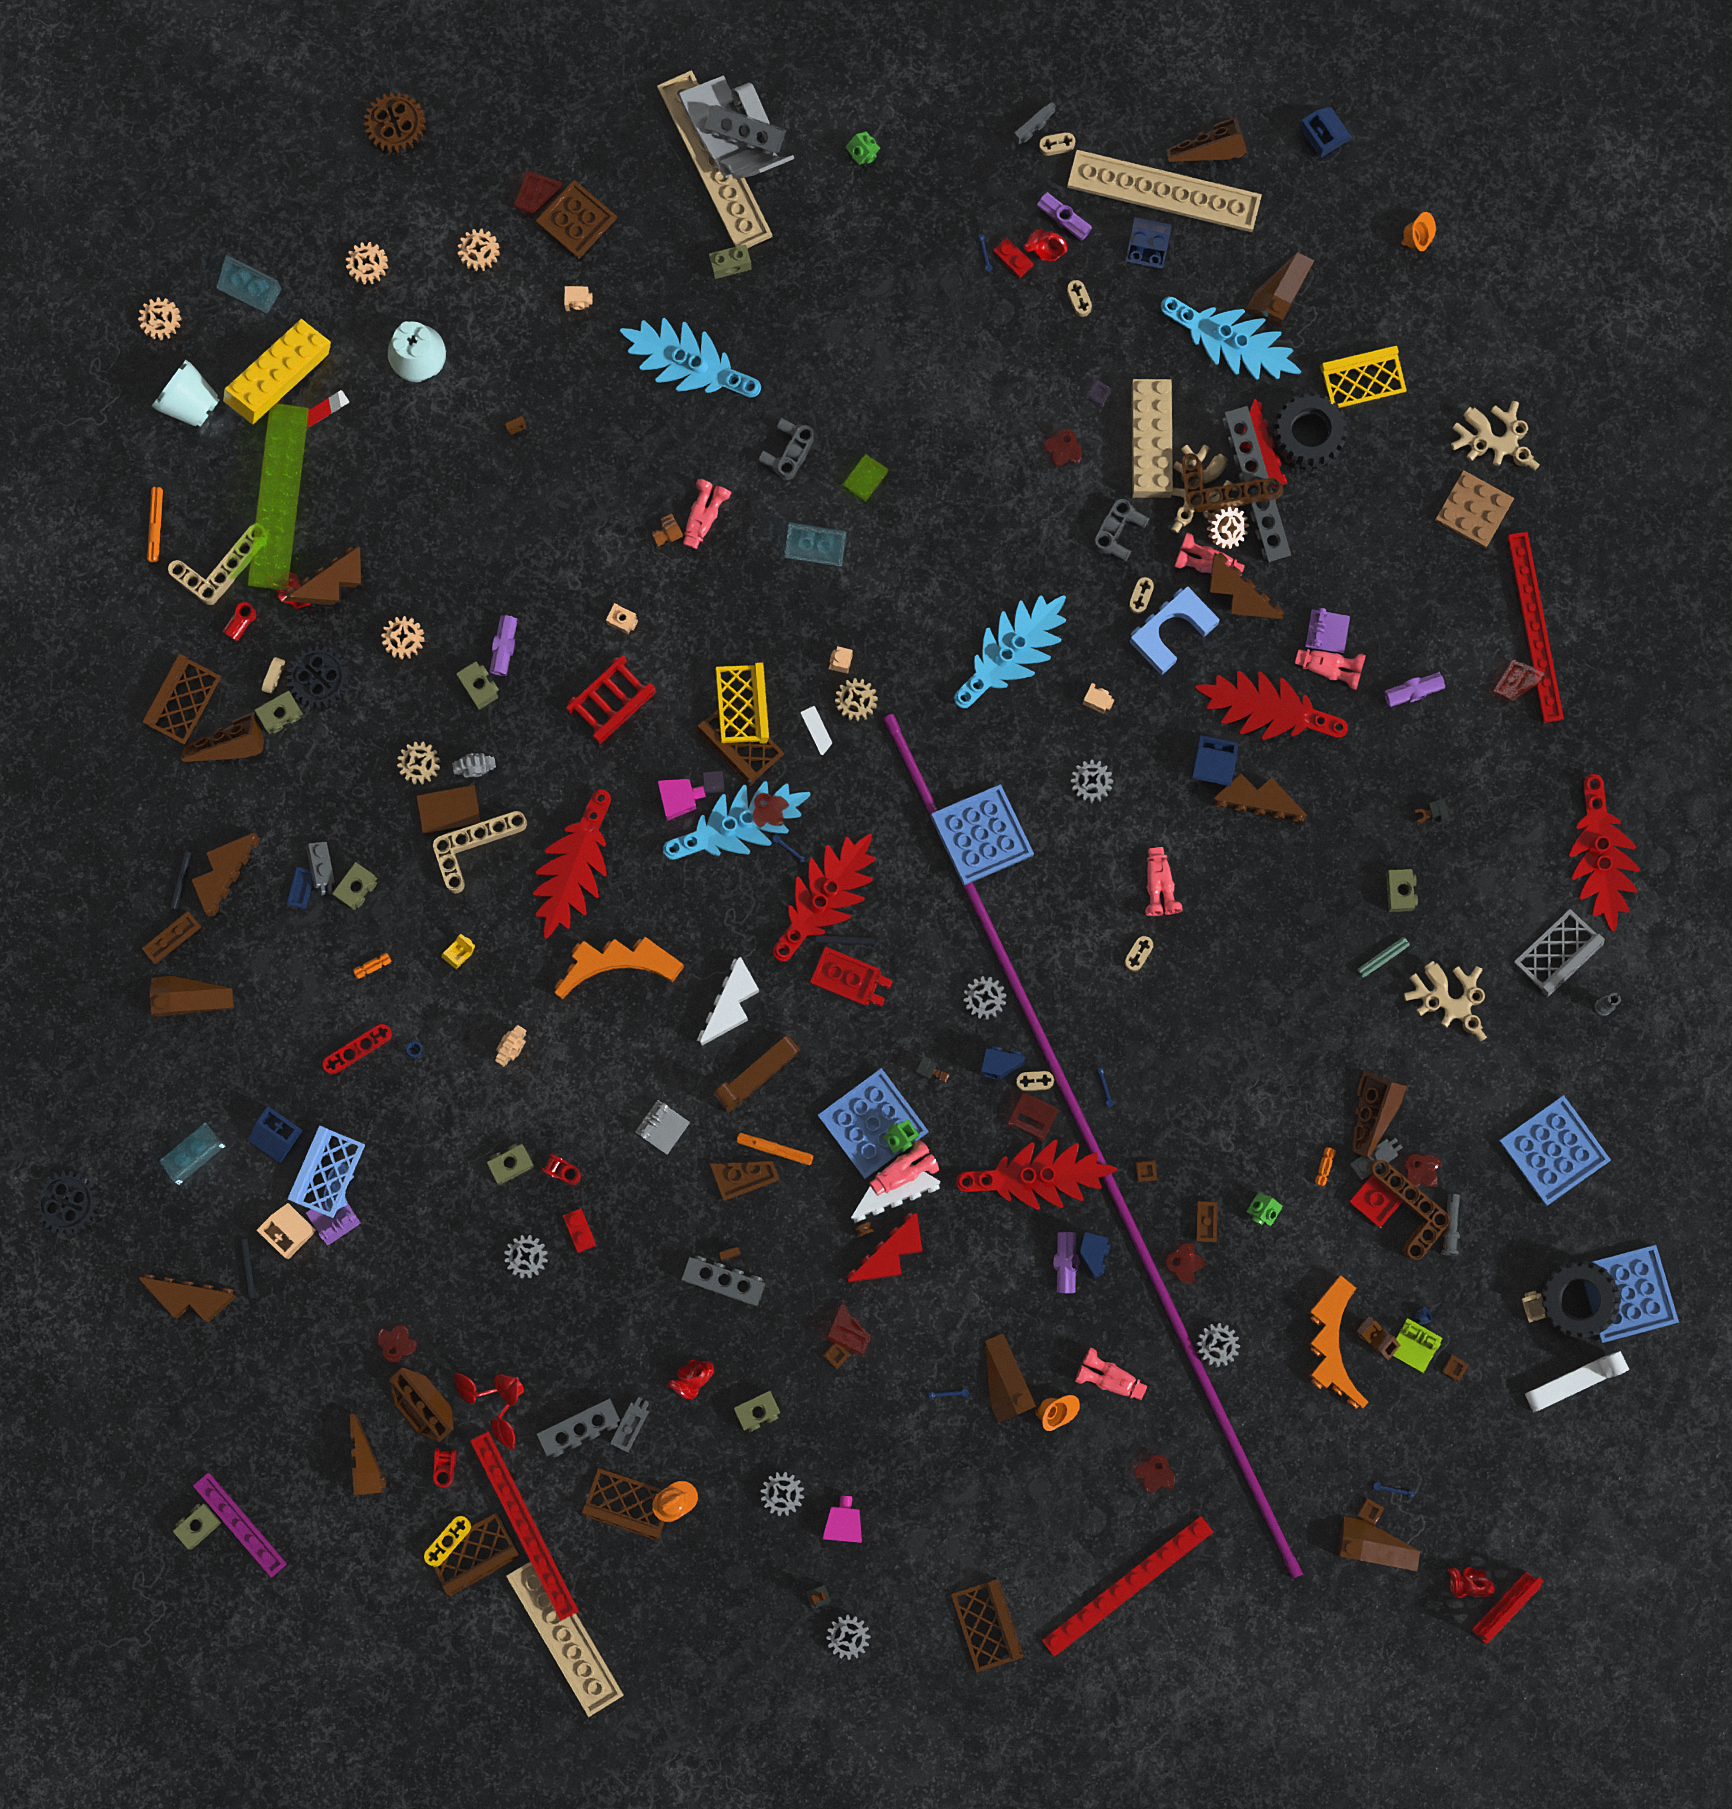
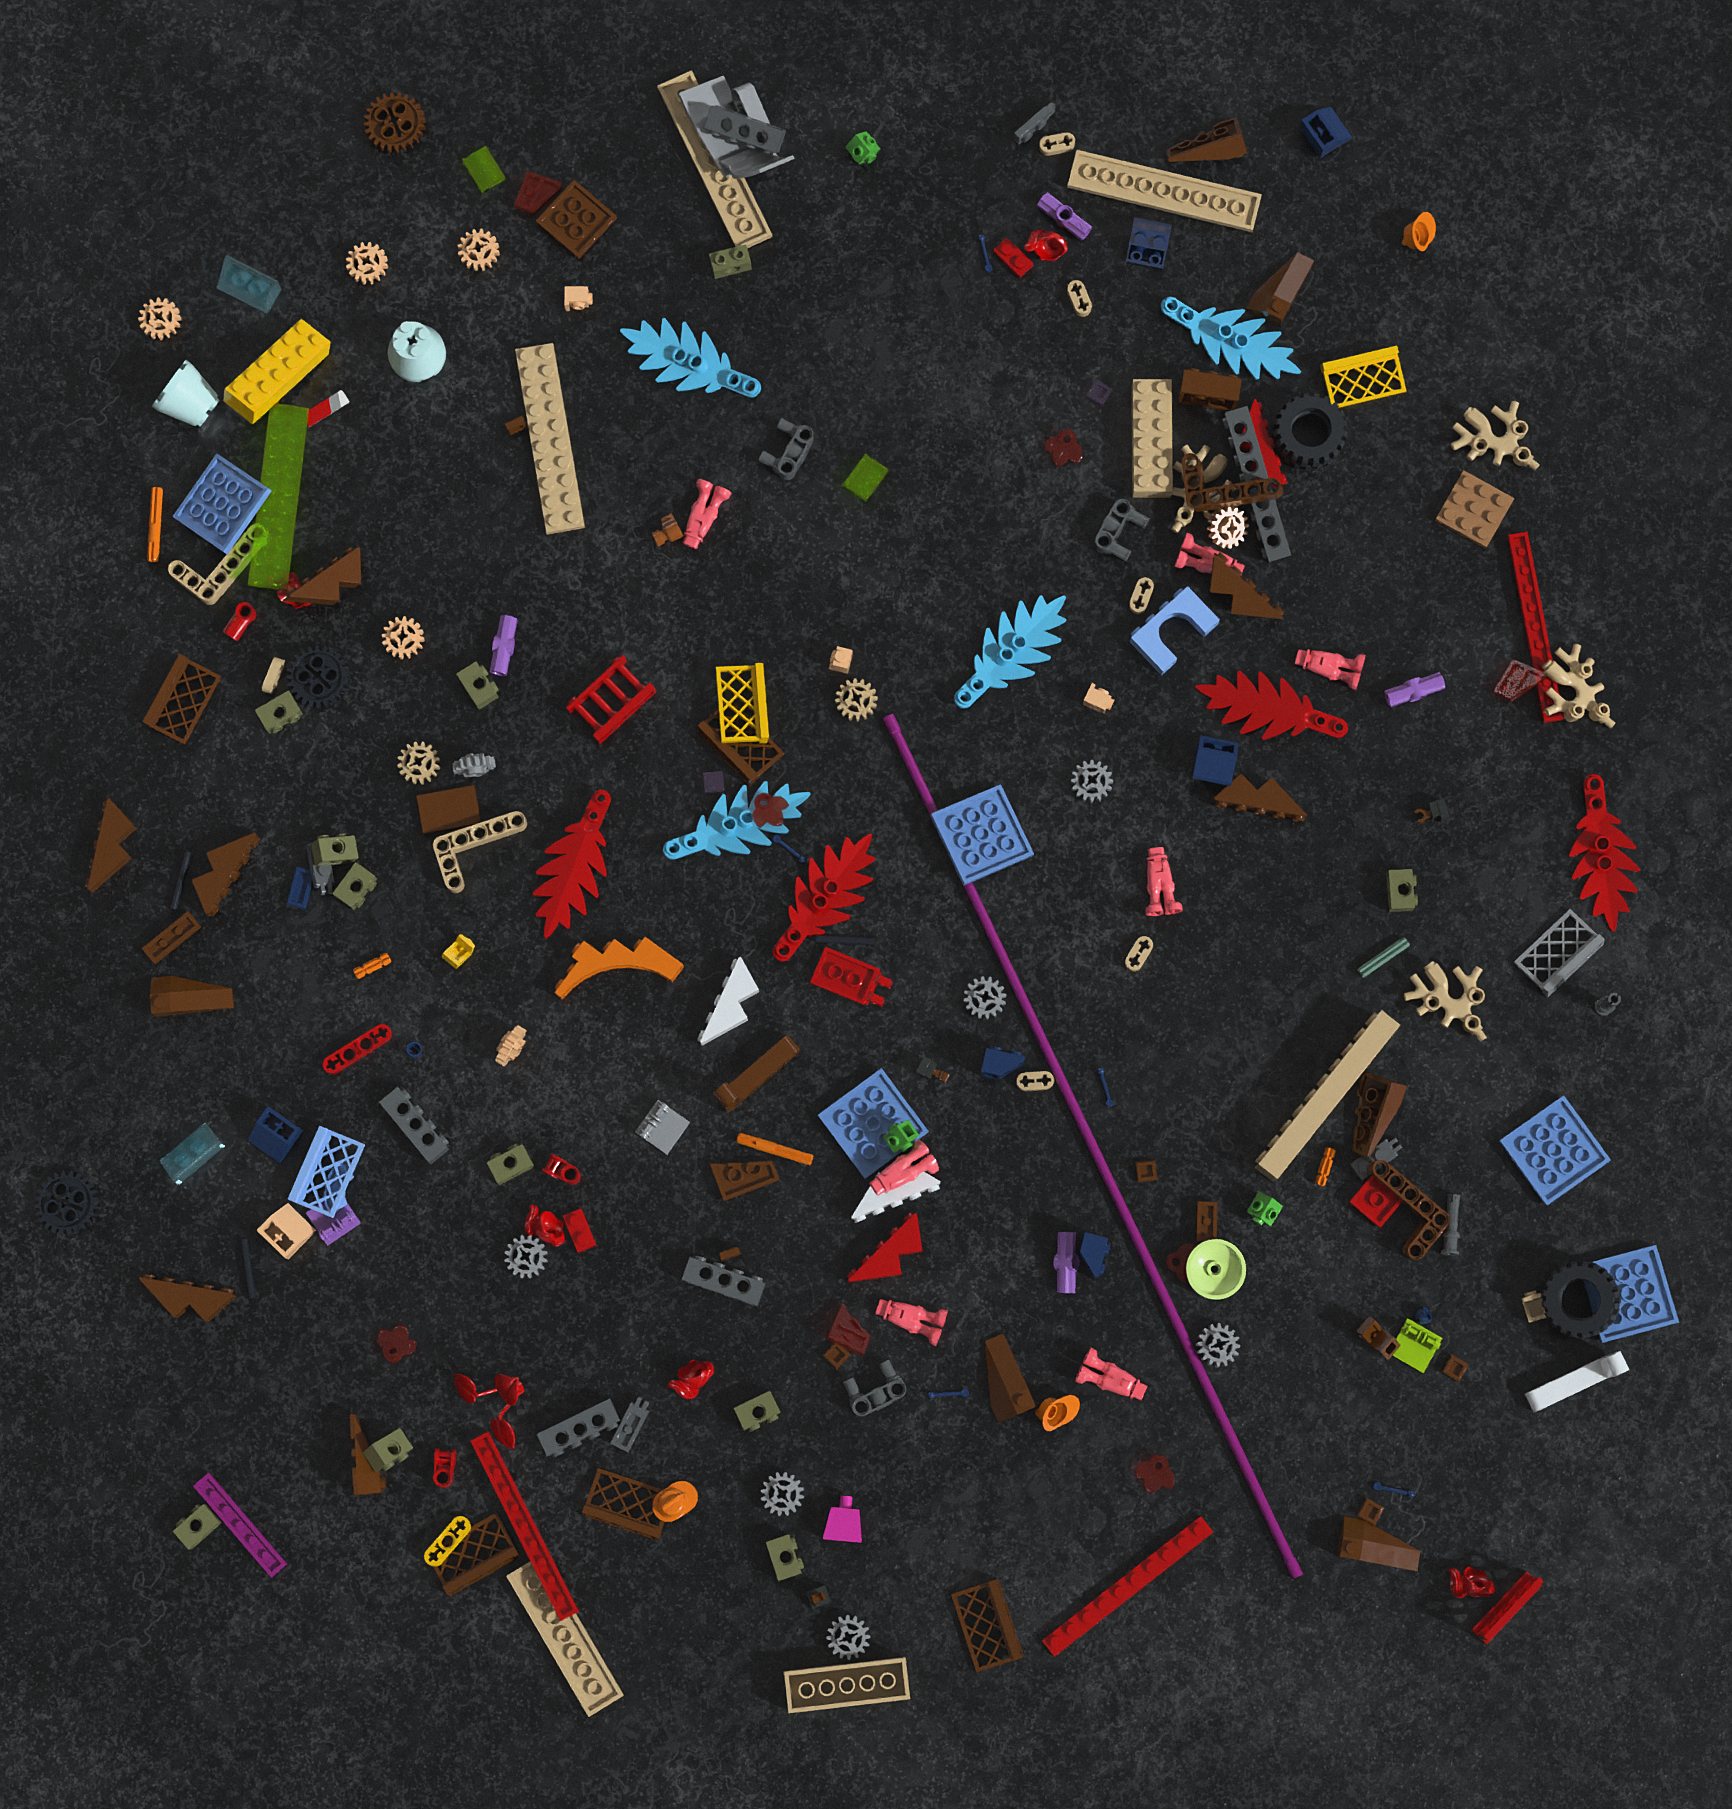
reddish brown wedge [181,712,264,762] -> none
reddish brown wedge [389,1367,454,1442] -> none
light nougat brick [606,603,638,634] -> none
dark pink torso [658,779,706,820] -> none
clear light blue slope [785,522,847,567] -> none
white sticker [801,706,832,755] -> none
reddish brown bush [854,1222,874,1238] -> none
red plant [956,1140,1117,1210] -> none
clear red plate [1008,1092,1059,1142] -> none
medium lavender hinge [1305,608,1350,654] -> none
orange arch [1309,1275,1368,1409] -> none
clear red plate [1406,1154,1442,1188] -> none
none -> reddish brown slope [85,798,137,893]
none -> medium blue plate [173,454,271,554]
none -> olive brick [311,834,359,866]
none -> olive brick [363,1428,413,1472]
none -> dark grey brick [379,1087,449,1164]
none -> clear neon green plate [462,146,505,193]
none -> tan plate [515,343,585,535]
none -> red hair [524,1204,565,1247]
none -> olive brick [766,1535,804,1581]
none -> tan brick [784,1657,910,1713]
none -> dark grey piece [843,1360,906,1417]
none -> coral piece [876,1299,948,1346]
none -> reddish brown brick [1178,368,1242,411]
none -> yellowish green dish [1186,1239,1246,1299]
none -> tan brick [1255,1010,1400,1182]
none -> tan plant [1542,644,1615,728]

